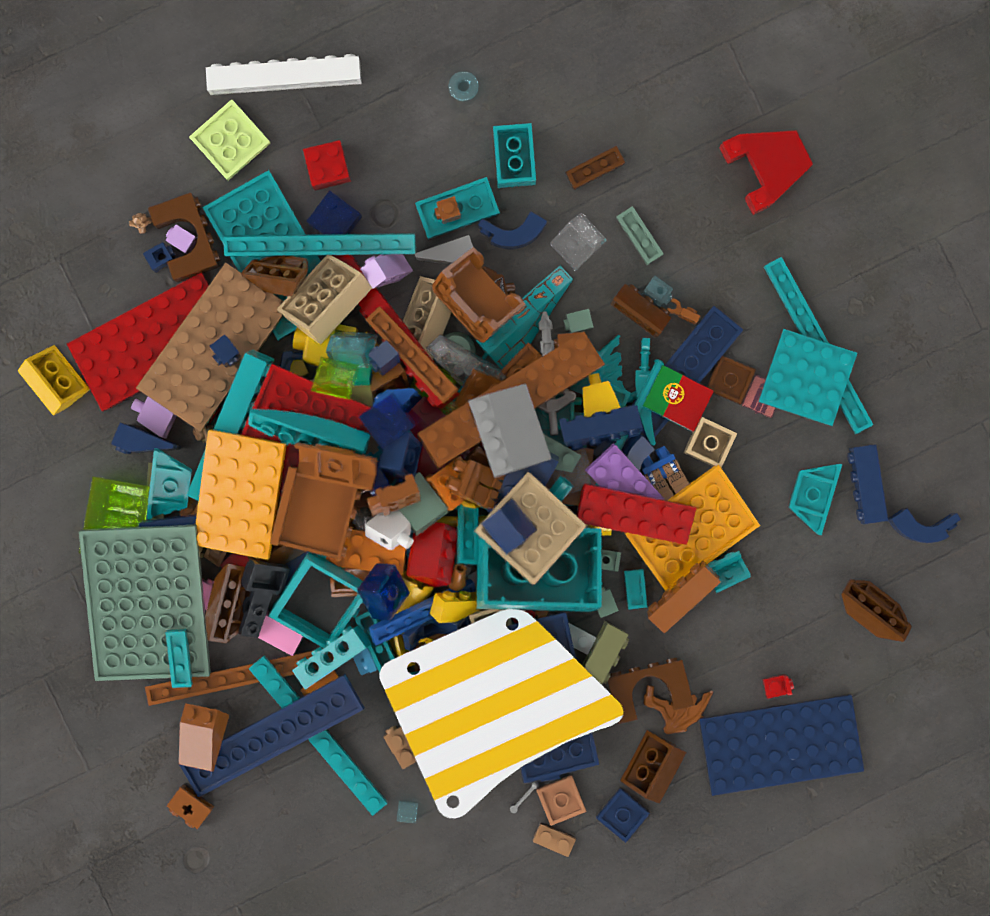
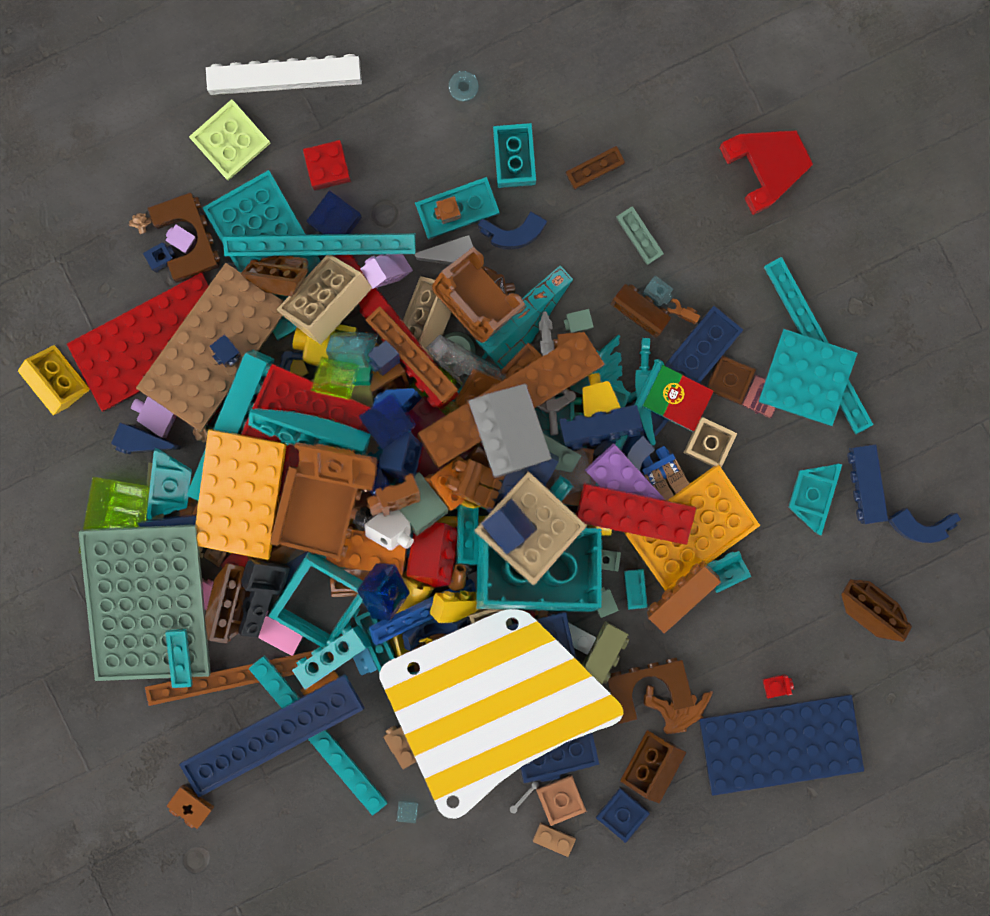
slope [179,703,229,772] -> none
clear slope [549,213,607,271] -> none

